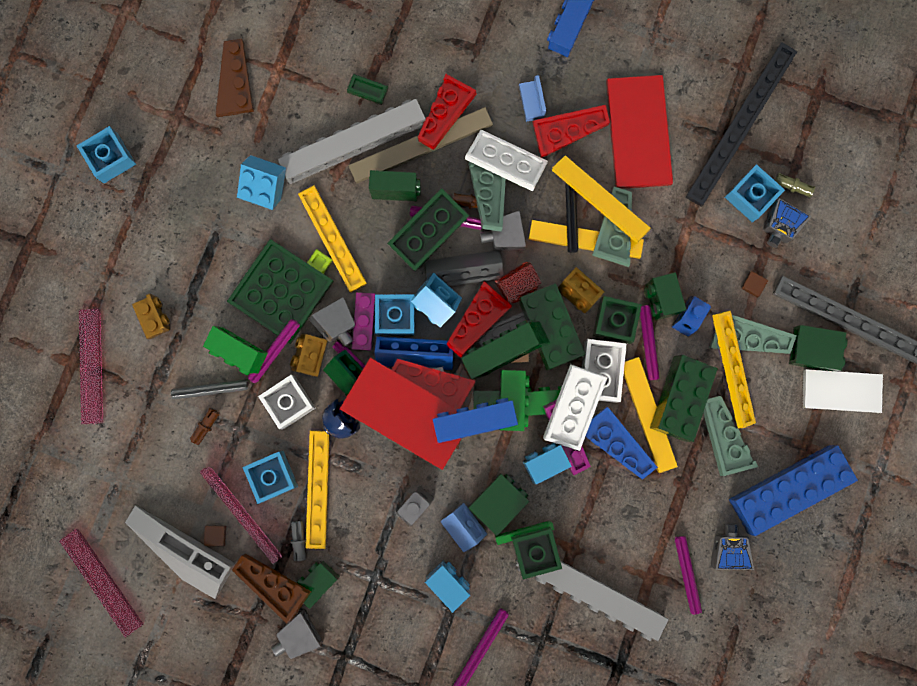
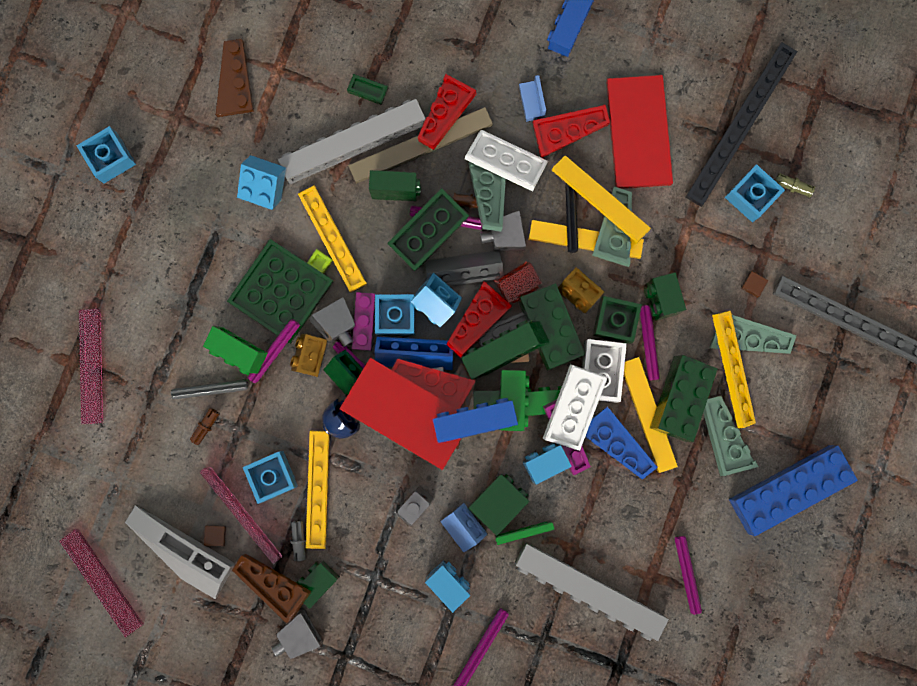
pearl gold bracket [132,293,170,339] -> none
white brick [258,375,316,429] -> none
dark green brick [511,527,562,579] -> none
blue torso [672,296,711,337] -> none
torso [711,524,754,570] -> none
torso [763,198,811,248] -> none
dark green brick [789,325,848,371] -> none
white tile [803,369,883,413] -> none

